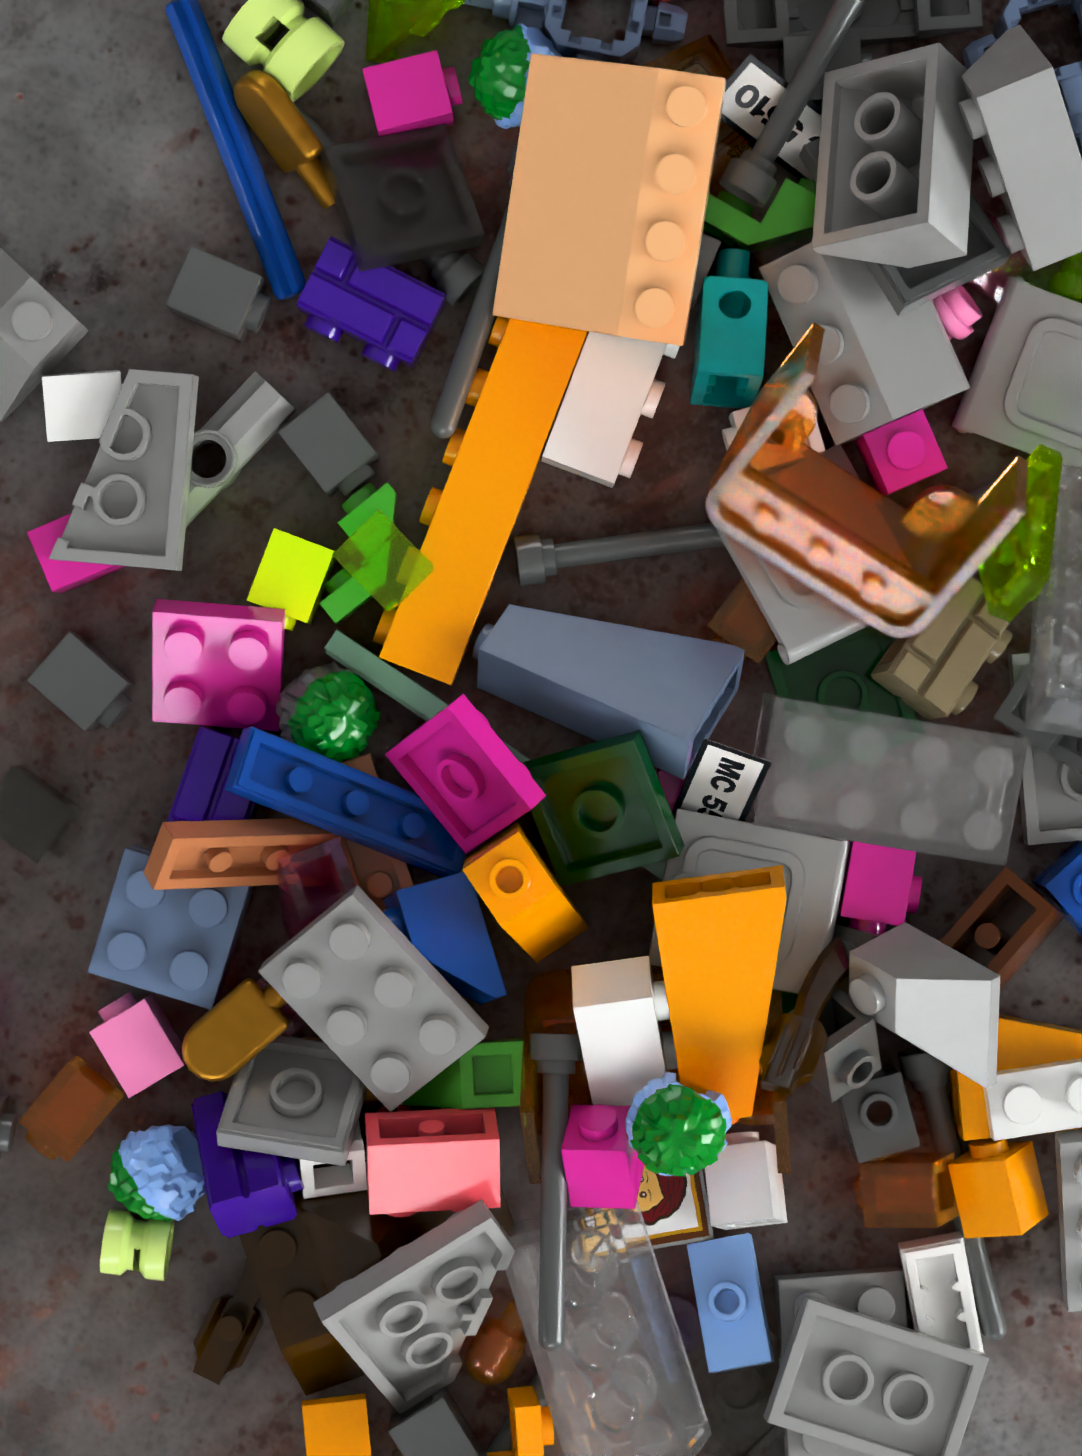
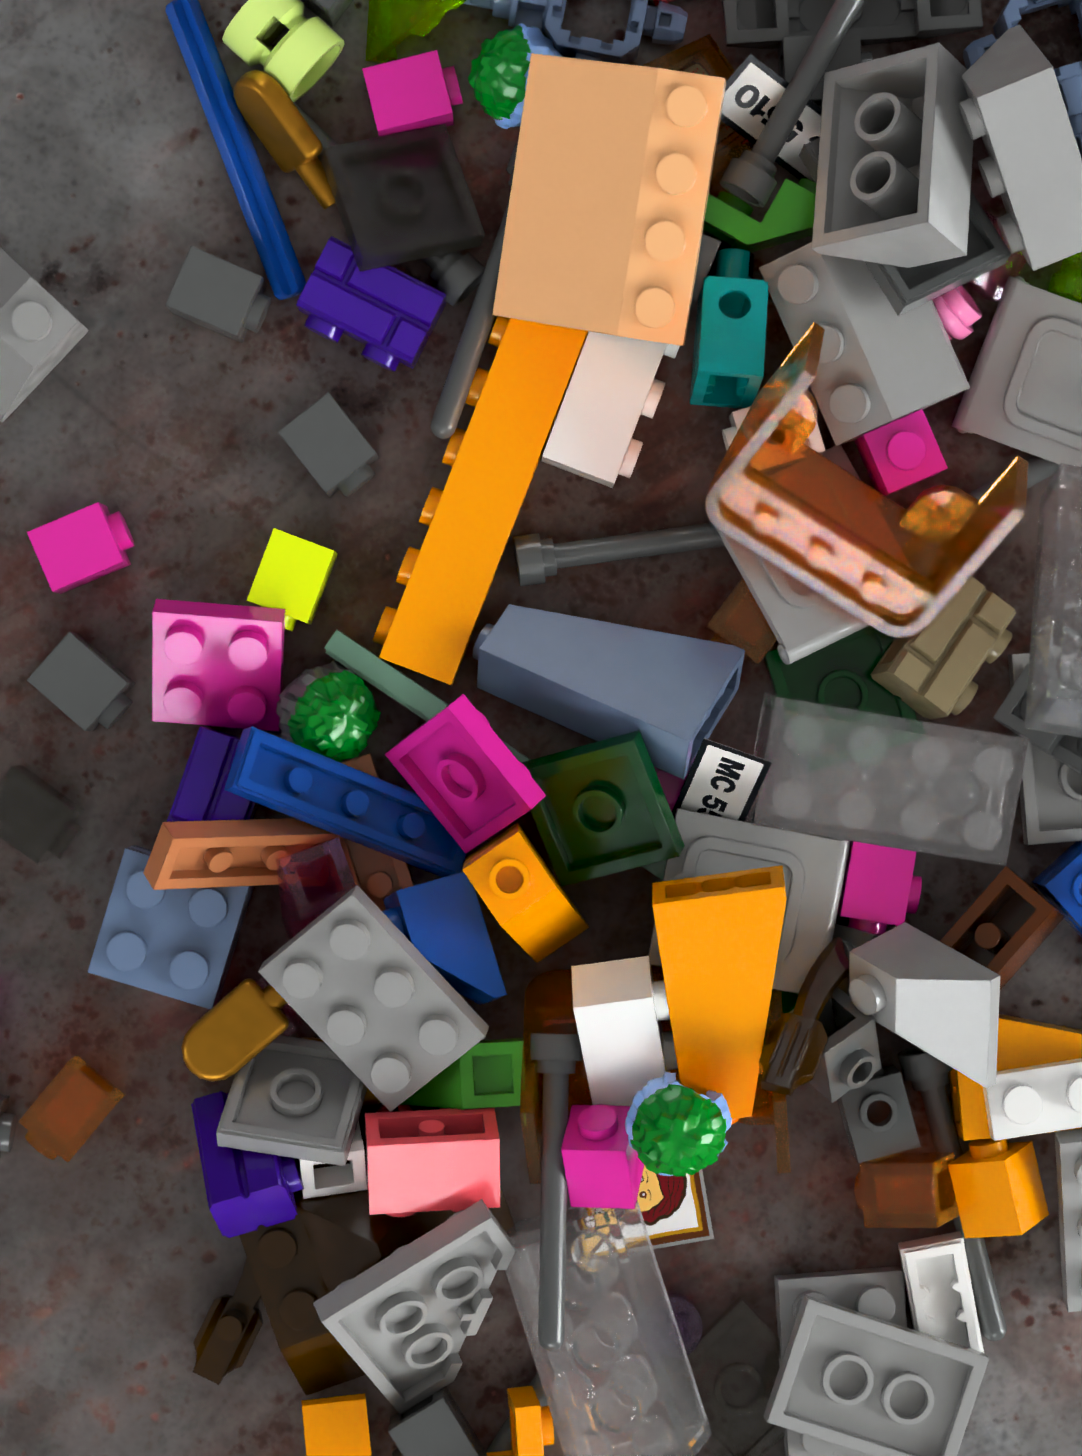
white brick [42,370,123,442] -> none
light grey wing [49,369,199,571] -> none
bright pink brick [89,991,185,1098] -> none
yellowish green wheel [100,1209,174,1281] -> none
light blue piece [107,1124,206,1222] -> none
light grey piece [186,371,297,527] -> none
bright green slope [320,482,398,625] -> none
clear neon green panel [332,509,434,613] -> none
clear orange cylinder [465,1299,533,1386] -> none
light blue plate [687,1233,775,1373] -> none
white brick [705,1132,788,1230] -> none
clear neon green wing [968,444,1063,622] -> none

